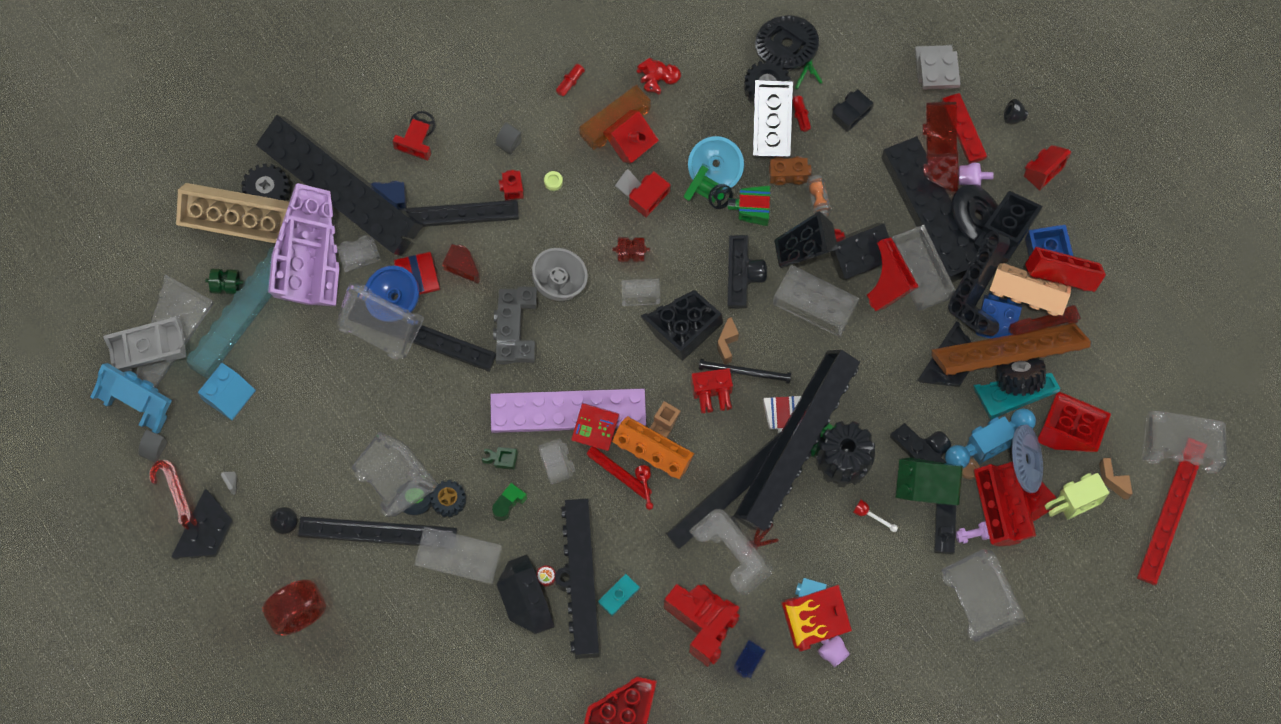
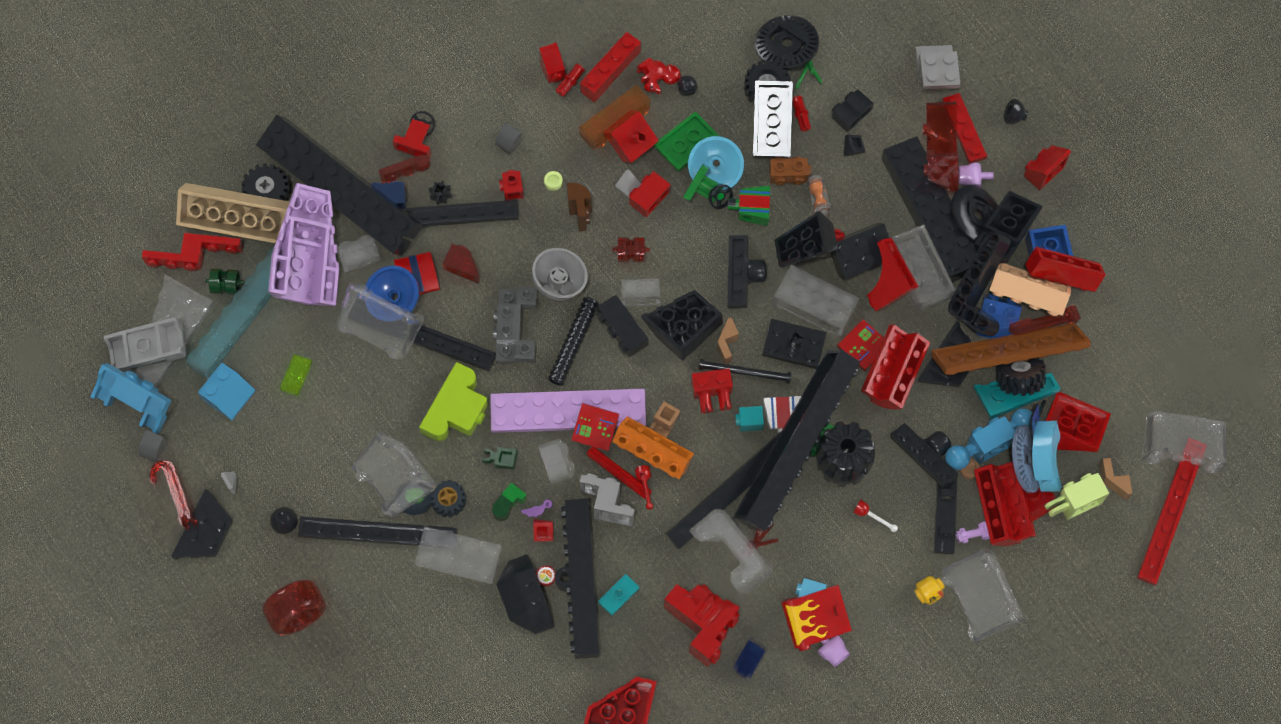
dark green slope [895,457,963,505] -> none
none -> red bracket [142,233,243,271]
none -> clear neon green plate [280,354,313,397]
none -> clear red hinge [379,155,430,184]
none -> lime brick [419,362,488,441]
none -> black gear [429,180,452,205]
none -> medium lavender piece [521,499,553,517]
none -> red slope [533,519,553,542]
none -> red slope [539,42,565,83]
none -> black piece [548,297,599,386]
none -> reddish brown brick [567,183,592,232]
none -> red brick [580,32,641,103]
none -> light grey bracket [580,474,634,527]
none -> black brick [596,295,648,357]
none -> green plate [654,111,719,172]
none -> black piece [677,76,697,95]
none -> teal brick [735,406,764,432]
none -> black plate [762,319,827,369]
none -> red tile [837,319,884,372]
none -> black slope [844,134,866,156]
none -> red brick [861,324,931,410]
none -> yellow head [914,576,945,605]
none -> piece [1030,400,1046,446]
none -> medium azure arch [1032,421,1062,492]

